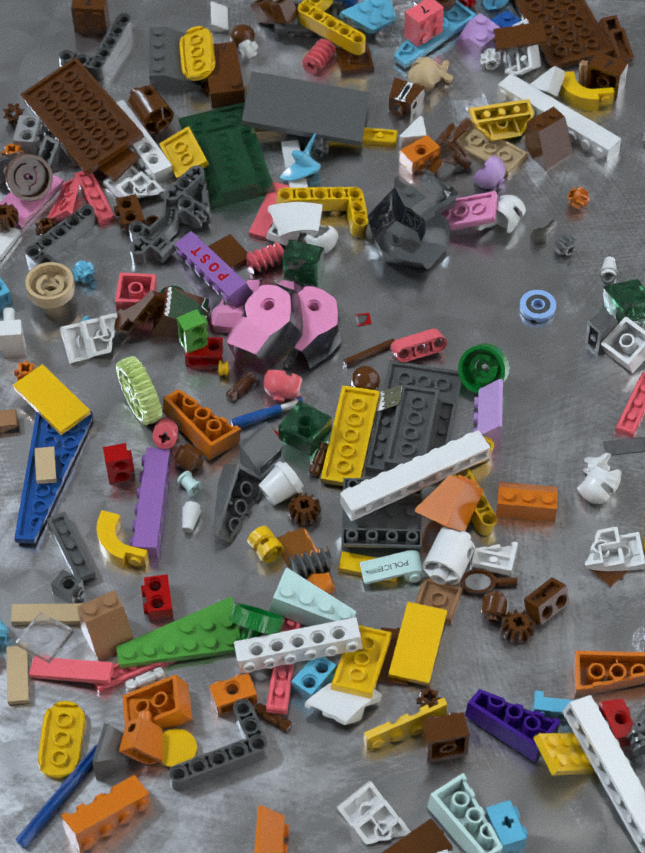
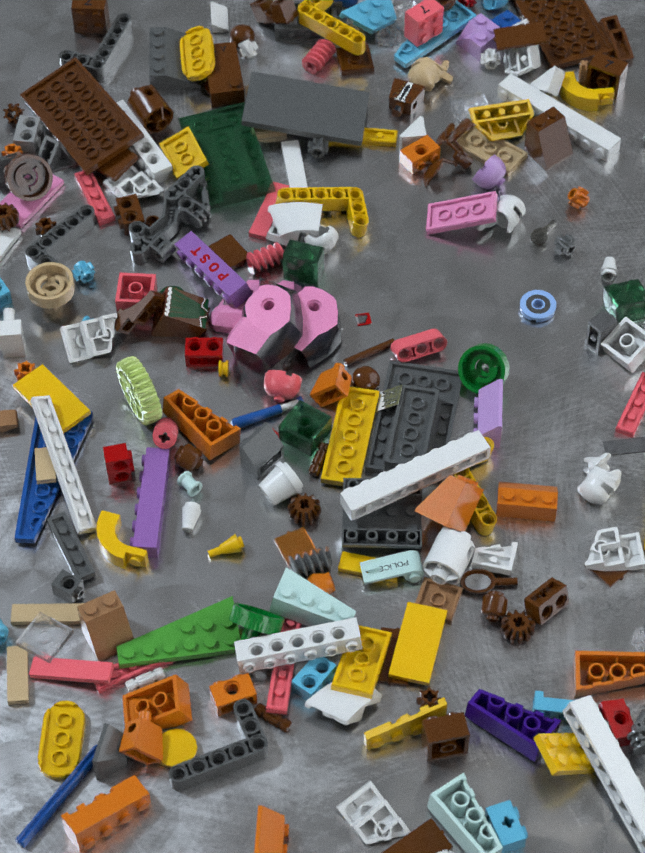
coral wing [48,177,80,223] -> none
red brick [141,574,174,622] -> none
bright green brick [177,309,209,354] -> none
dark grey wedge [213,463,264,543] -> none
reddish brown axle [226,371,256,401] -> none
yellow wheel [247,525,284,563] -> none
medium azure piece [280,133,321,181] -> none
dark grey piece [368,169,458,269] -> none
none -> white tile [30,395,97,534]
none -> yellow cone [208,533,245,558]
none -> orange torso [309,363,352,408]

